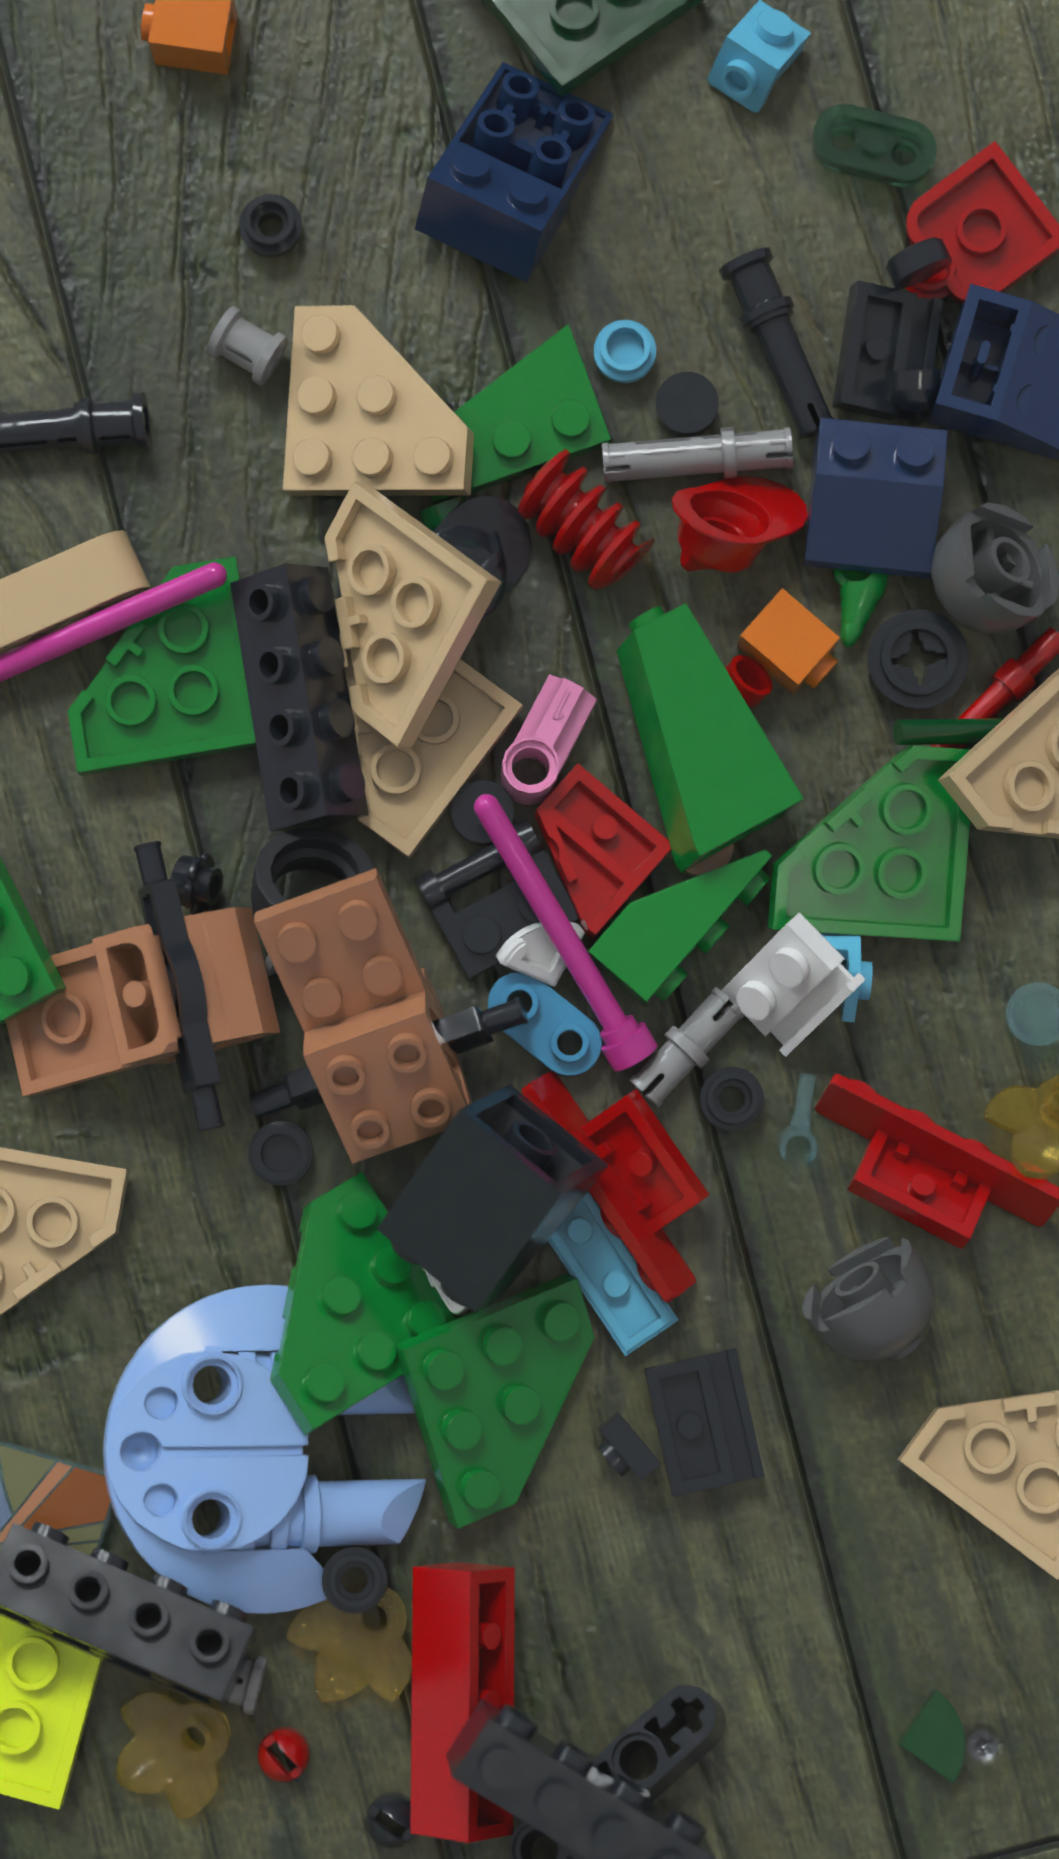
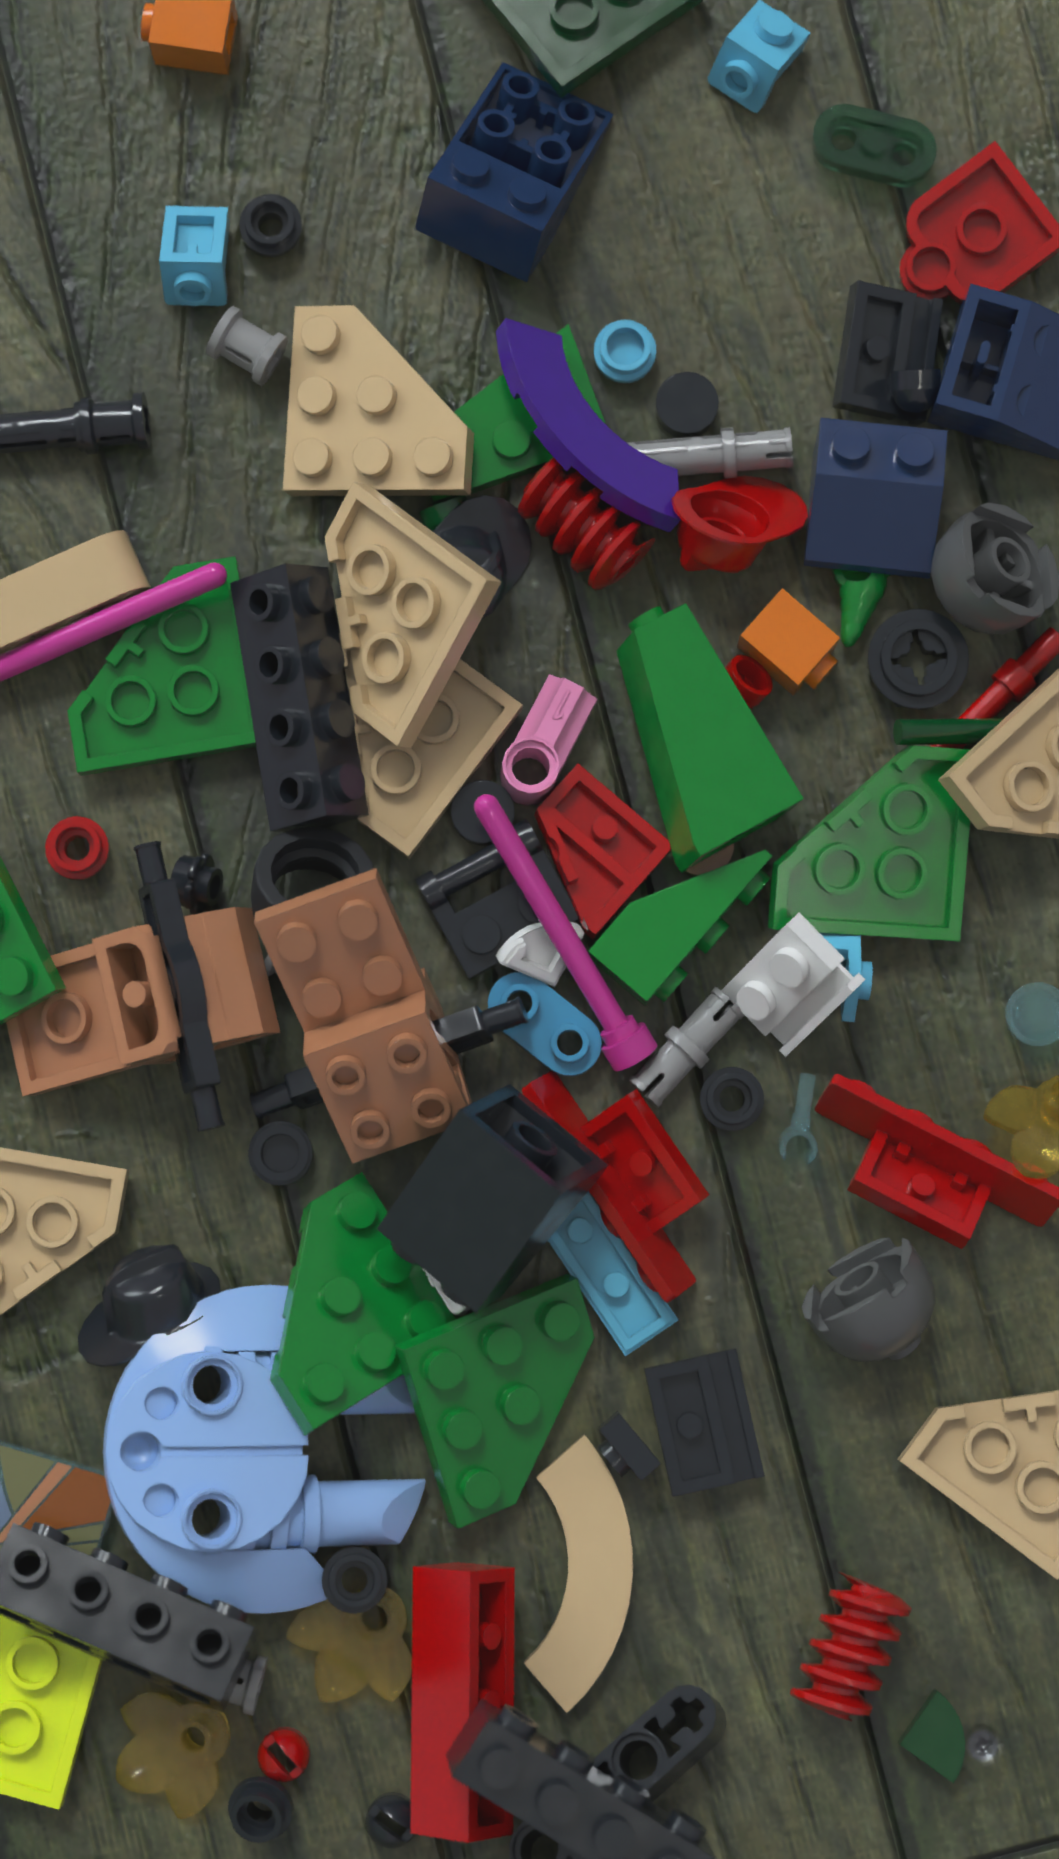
black pin [719,247,834,440] -> none
black tile [885,237,952,289] -> none
none -> red plate [45,816,110,880]
none -> black piece [78,1244,221,1367]
none -> medium azure bracket [159,206,230,306]
none -> black plate [228,1776,294,1843]
none -> dark purple tile [496,318,681,532]
none -> tan tile [524,1434,633,1713]
none -> red piece [789,1572,912,1721]

